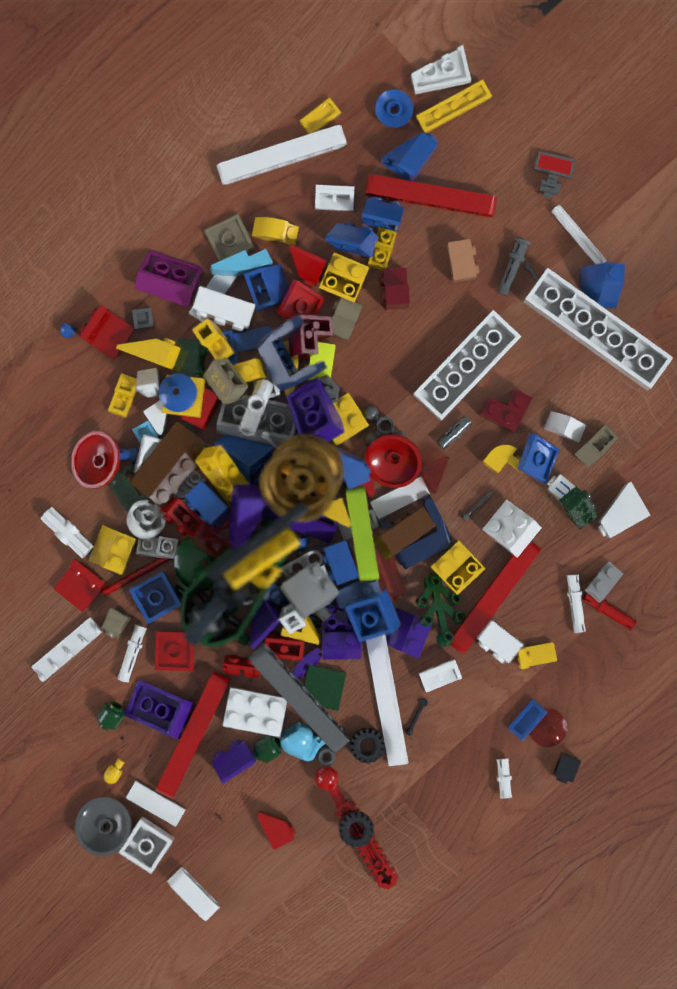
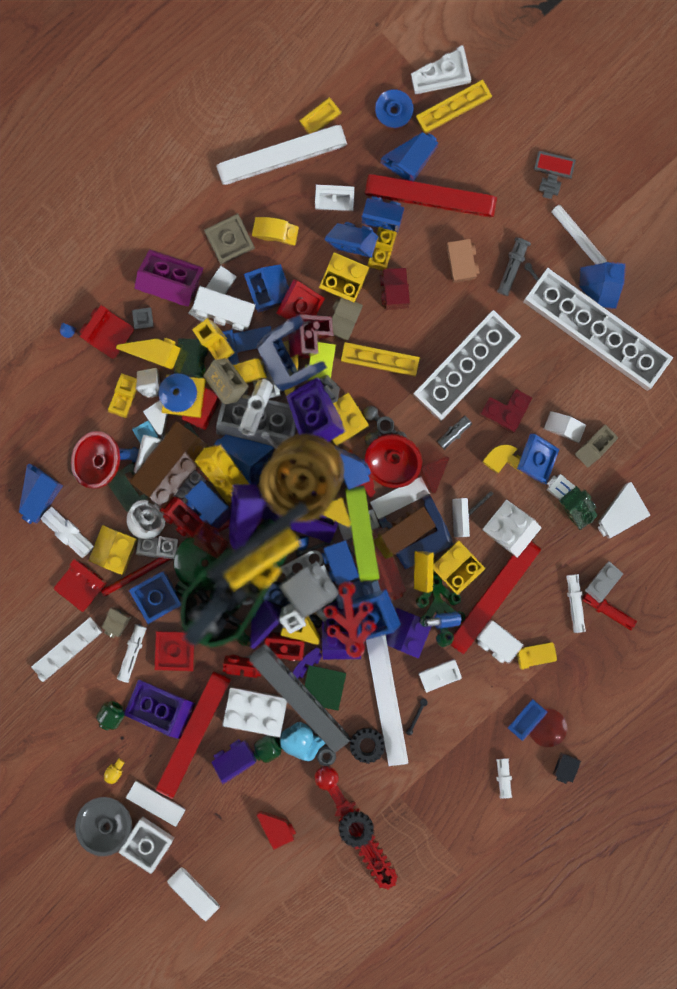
medium azure slope [210,249,273,276] -> none
red slope [289,245,326,288] -> none
none -> blue slope [19,463,64,524]
none -> red plant [324,582,376,658]
none -> yellow plate [341,342,420,377]
none -> yellow slope [414,551,434,593]
none -> blue piece [425,612,461,629]
none -> white tile [452,498,470,538]

